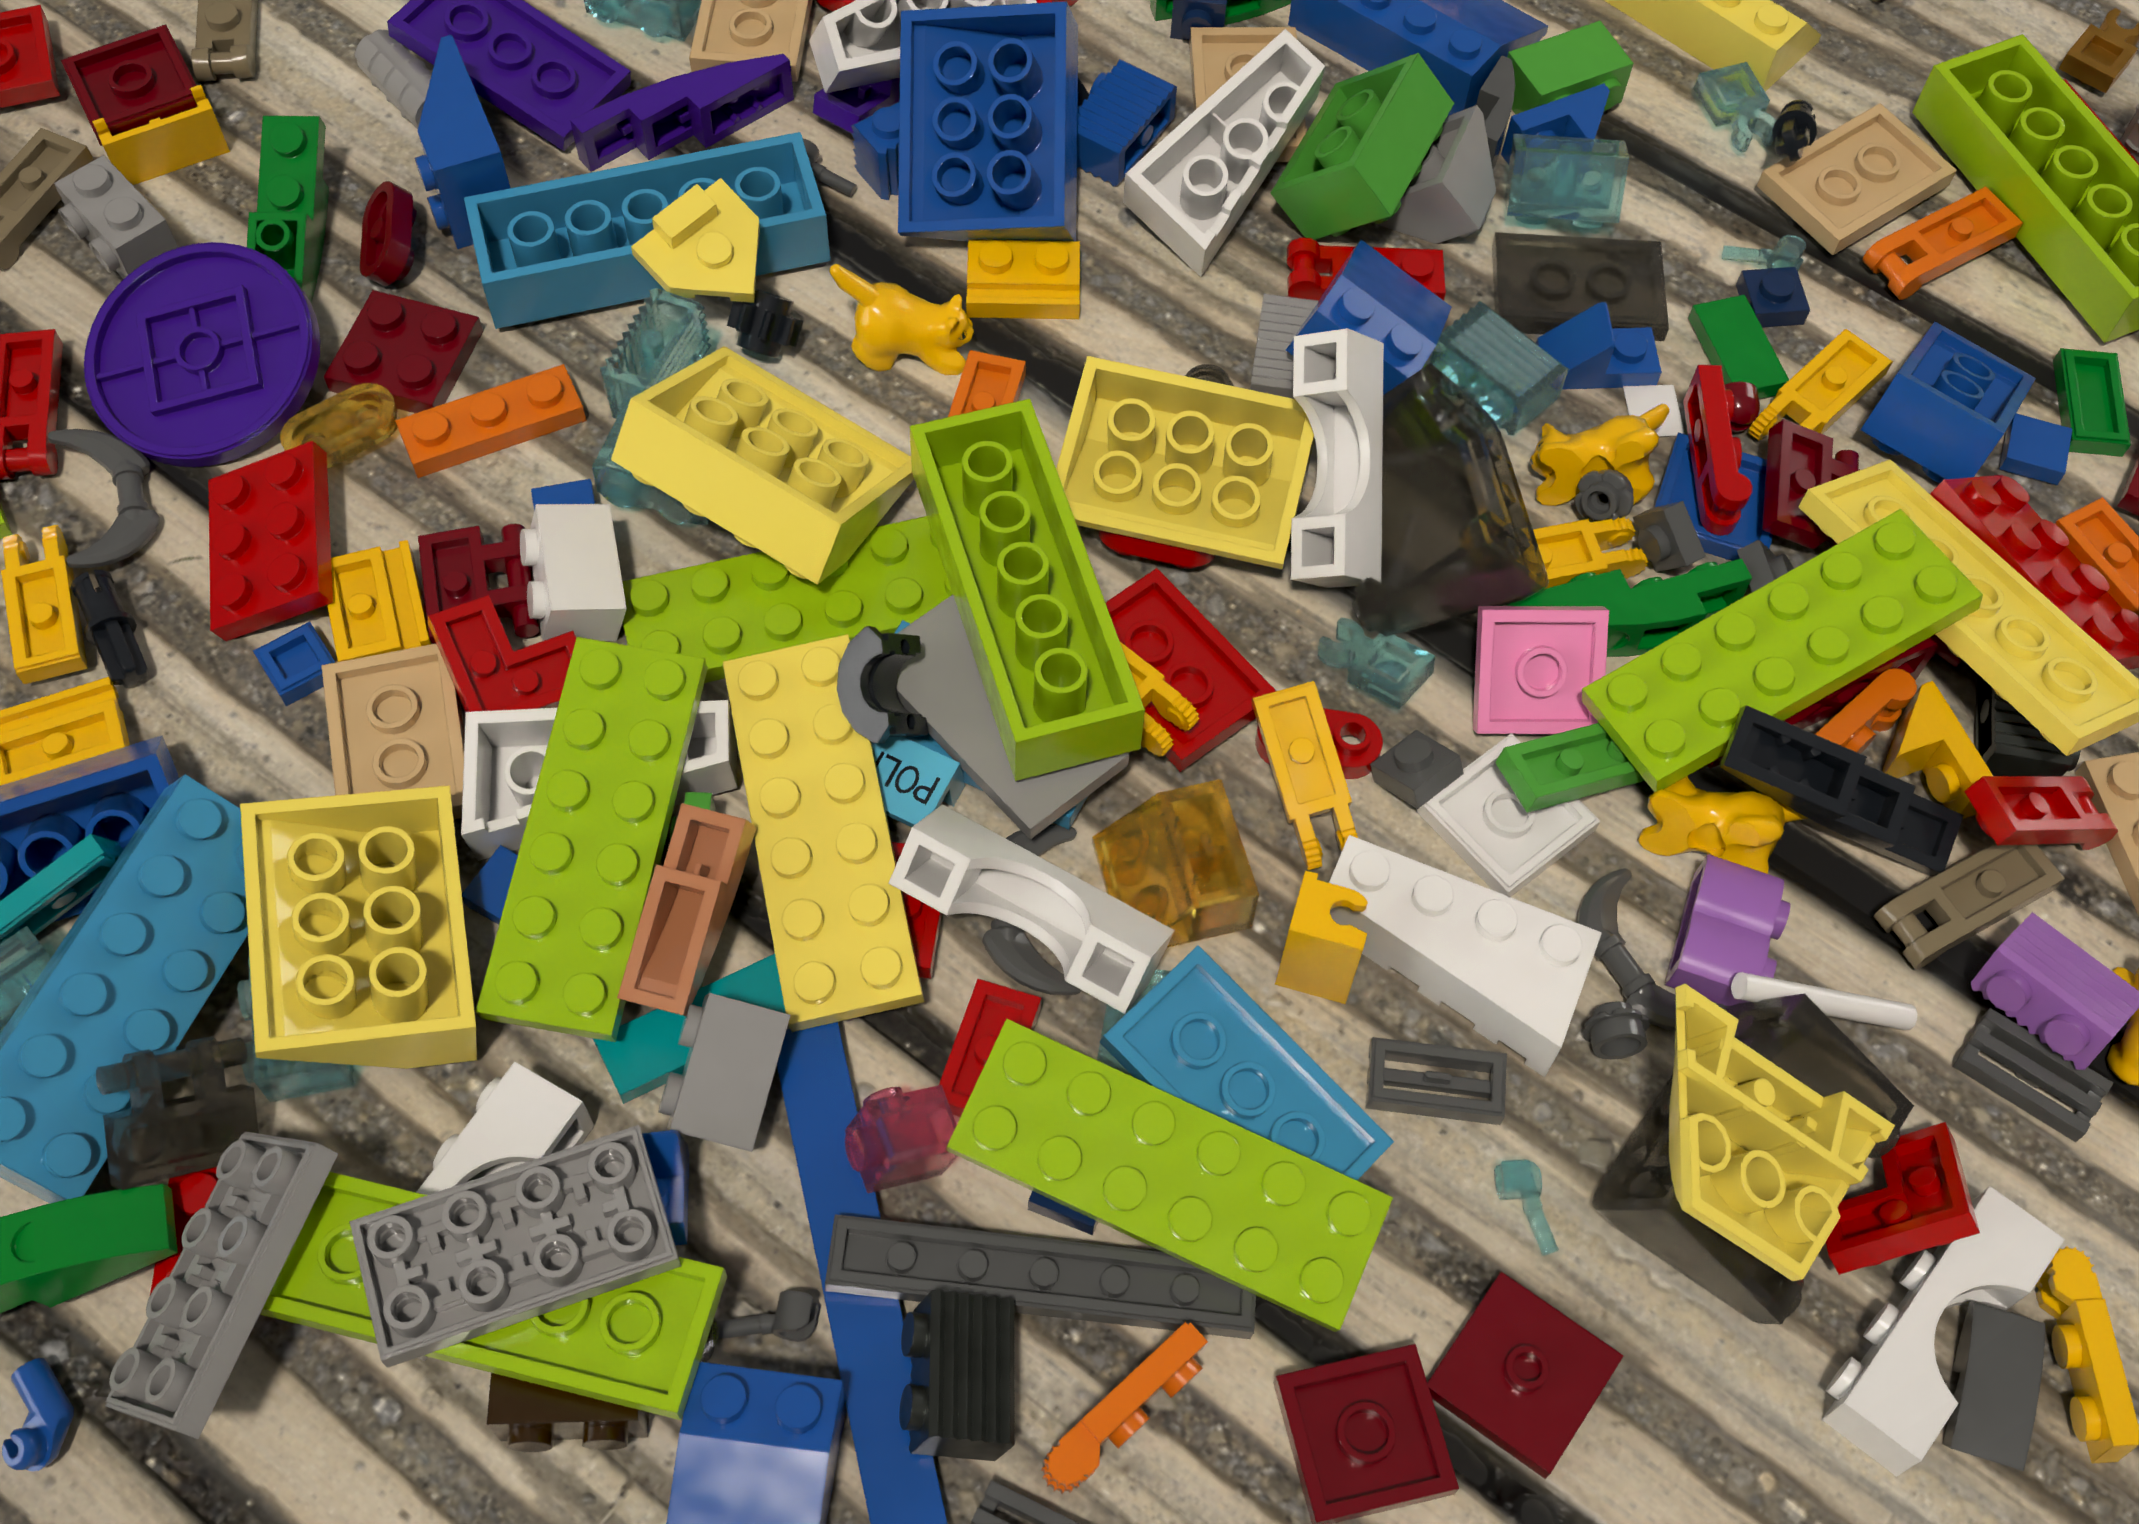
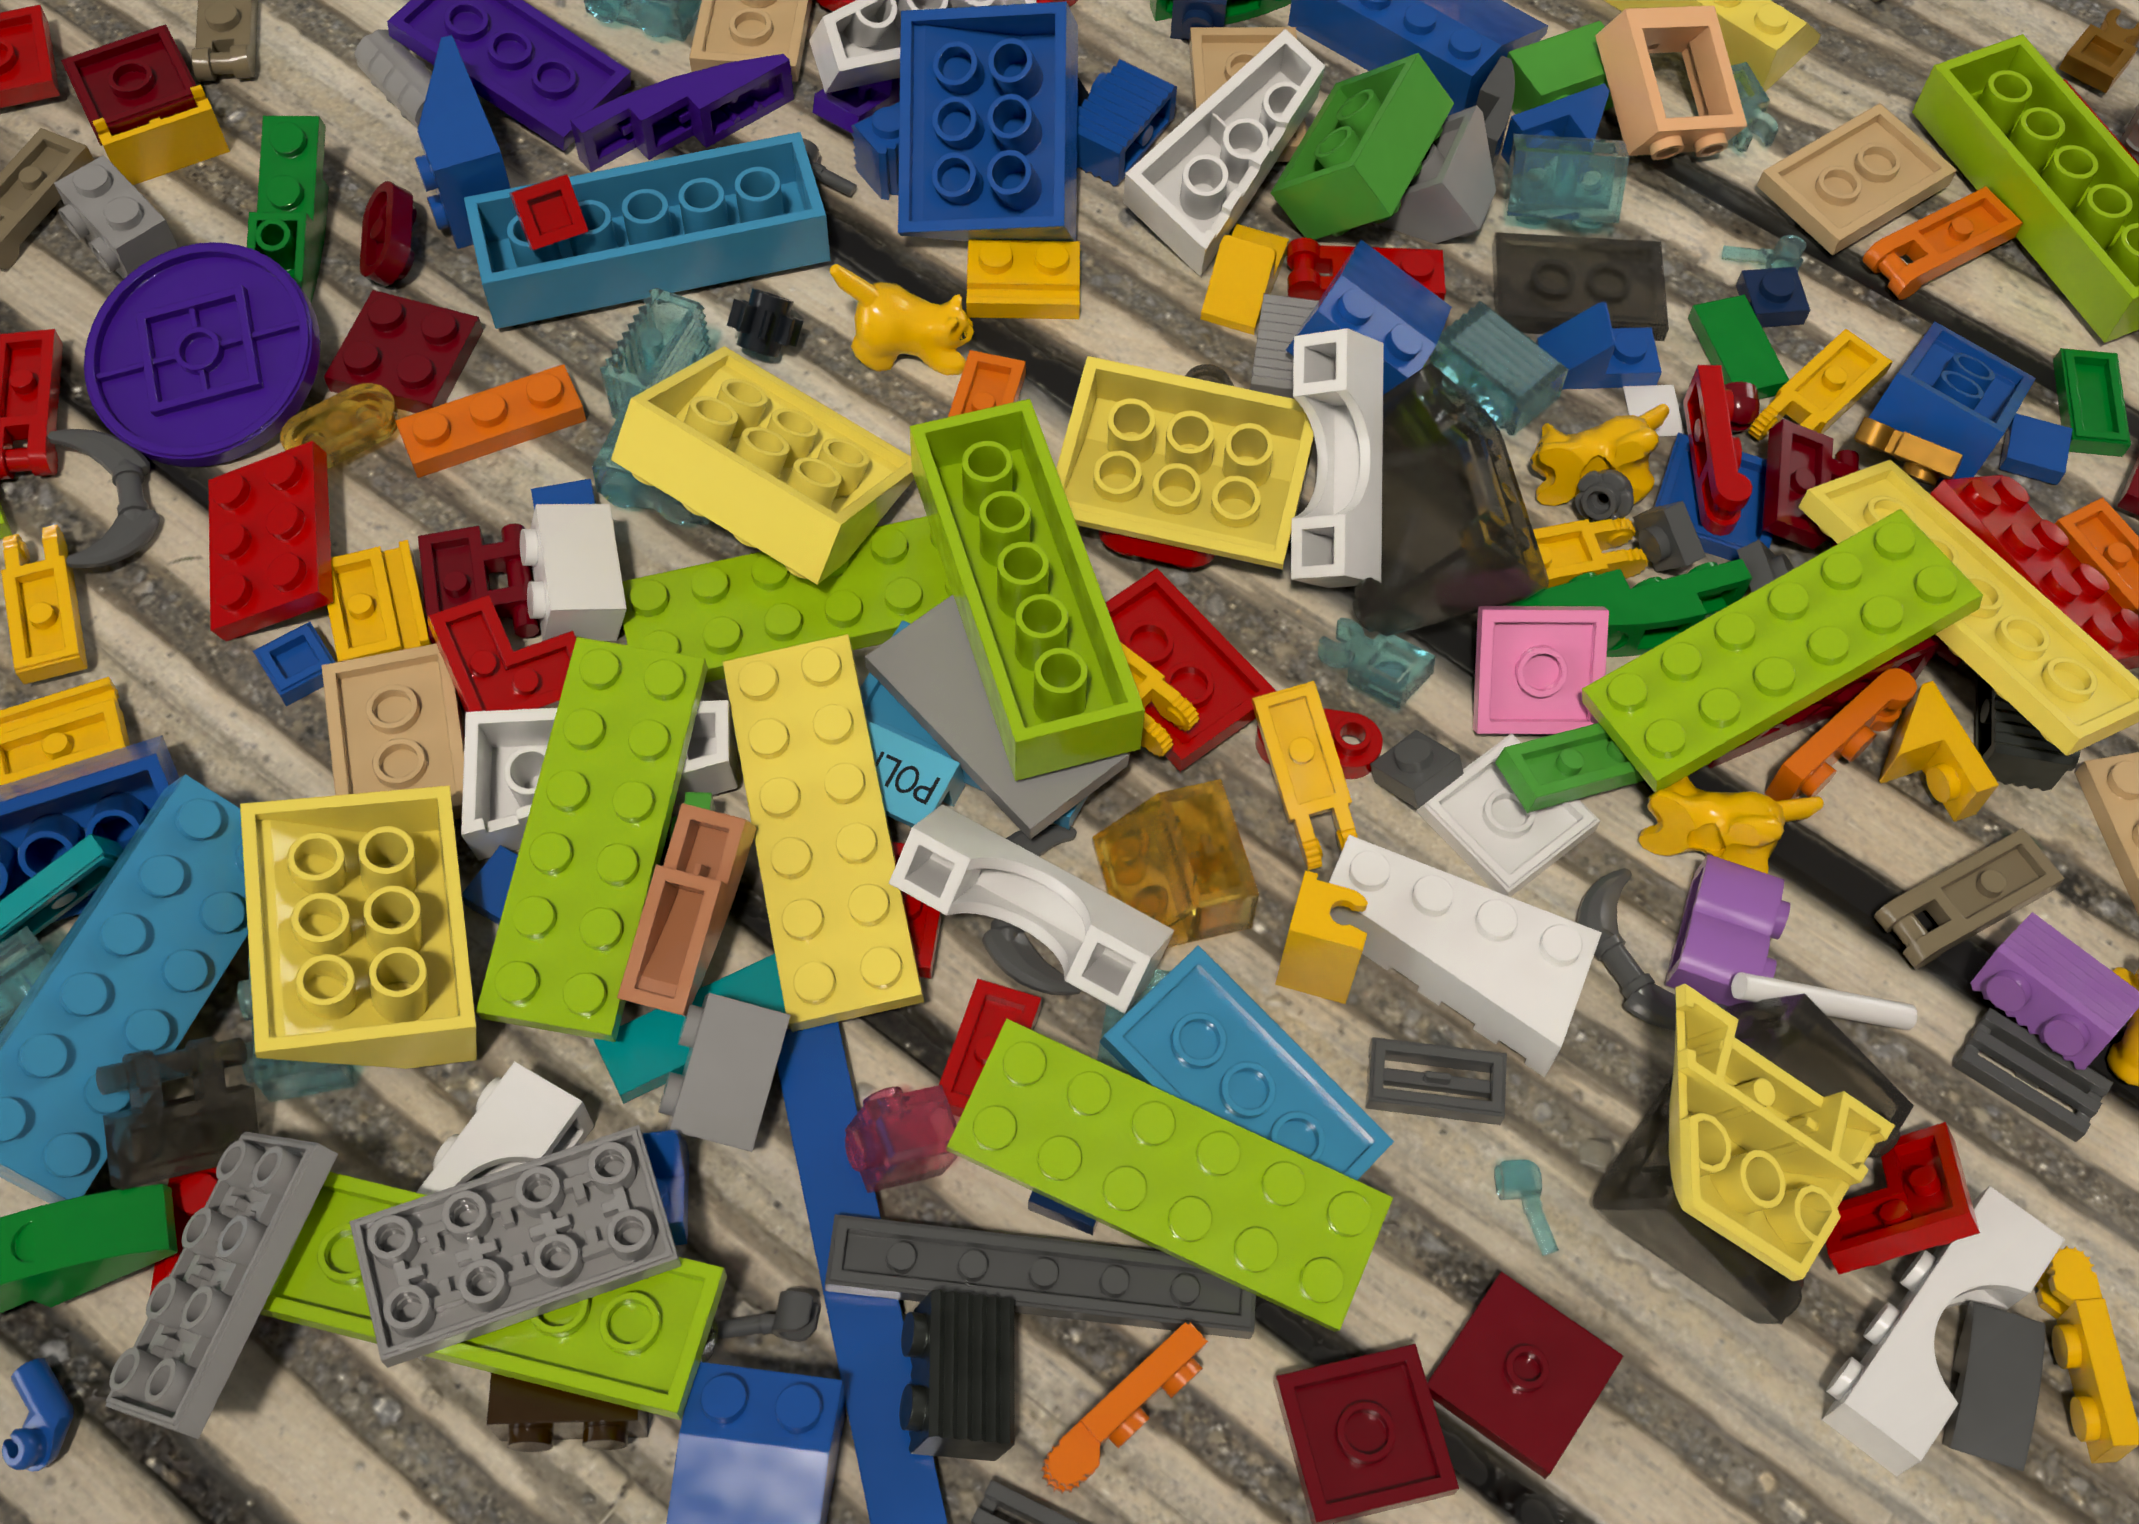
black axle [71,570,148,688] -> none
light yellow plate [631,178,760,303] -> none
black piece [837,626,928,743] -> none
dark grey plate [1583,1001,1650,1059] -> none
black slope [1720,705,1964,877] -> none
black axle [1772,100,1817,162] -> none
red plate [1964,776,2118,850] -> none
none -> red plate [509,174,588,250]
none -> yellow slope [1200,224,1289,335]
none -> light nougat window [1595,6,1747,160]
none -> pearl gold plate [1854,417,1963,486]

